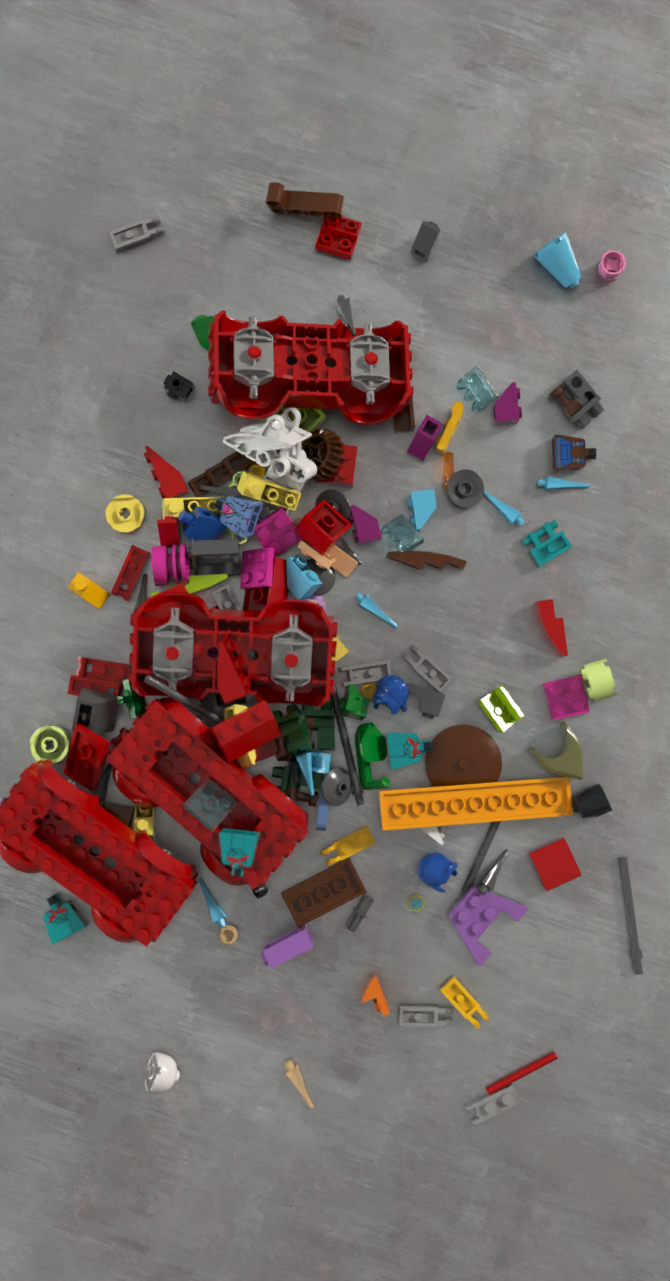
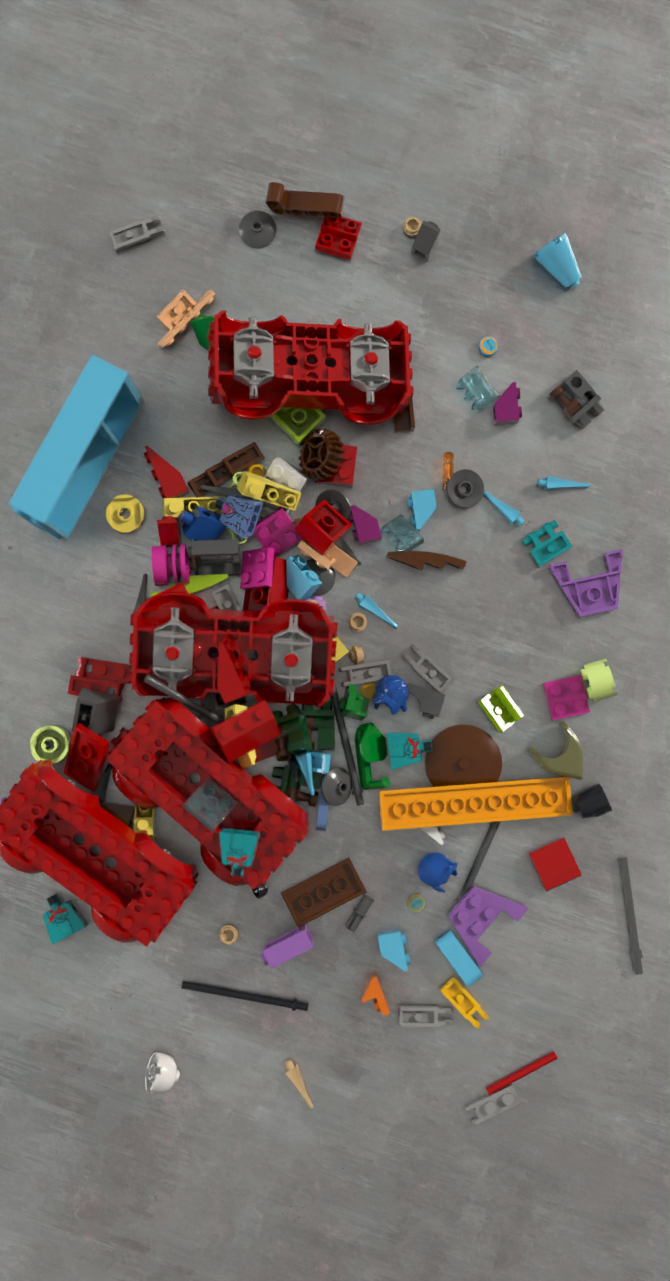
yellow slope [68,572,111,609] -> none
red plate [111,545,150,602] -> none
green plate [117,679,147,718] -> none
black brick [163,371,195,403] -> none
medium azure piece [198,878,226,928] -> none
white piece [223,407,317,483] -> none
yellow hinge [320,826,376,866] -> none
dark grey piece [336,295,356,336] -> none
magenta slope [407,415,443,461] -> none
yellow hinge [435,402,464,455] -> none
dark grey piece [478,850,509,895] -> none
red slope [535,599,568,657] -> none
torso [552,435,596,474] -> none
bright pink wheel [596,250,626,283] -> none
none -> medium azure panel [9,354,144,539]
none -> light nougat bracket [156,290,215,348]
none -> black bar [181,981,309,1011]
none -> dark grey dish [239,211,276,248]
none -> tan plate [348,612,367,632]
none -> tan plate [349,645,364,665]
none -> medium azure slope [377,929,411,971]
none -> tan plate [403,217,422,236]
none -> medium azure beam [435,930,484,988]
none -> medium azure tile [479,336,498,356]
none -> medium lavender wing [549,549,623,617]

